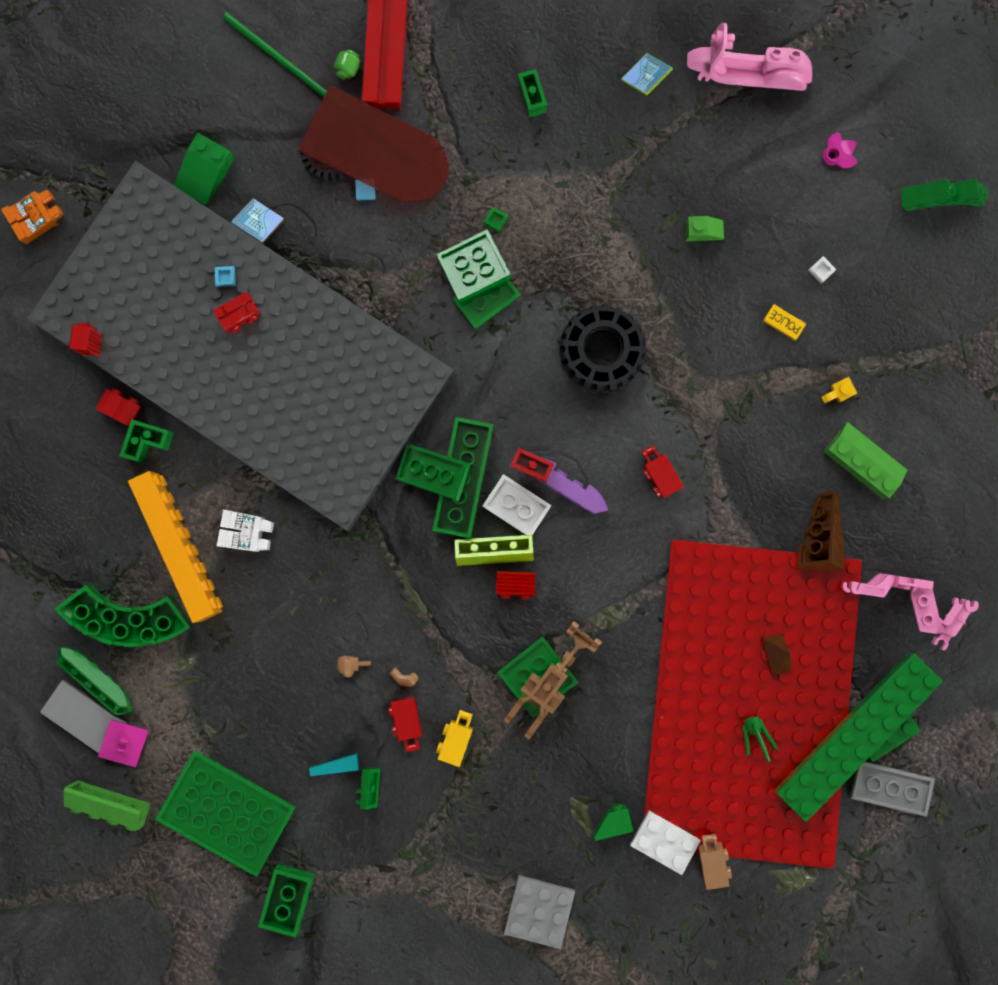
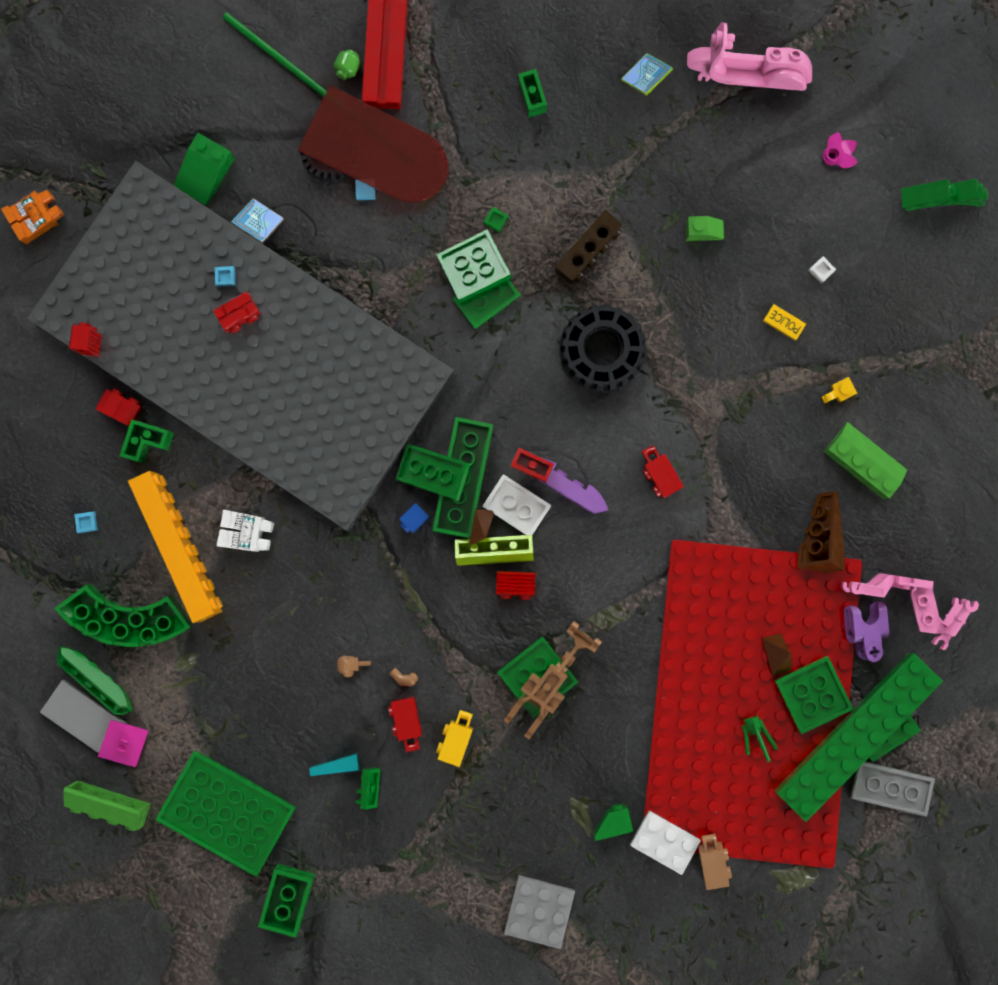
none -> medium azure tile [74,511,98,533]
none -> blue brick [399,503,430,533]
none -> reddish brown slope [469,509,494,545]
none -> dark brown brick [554,210,623,285]
none -> green plate [774,656,854,734]
none -> medium lavender piece [844,601,889,662]

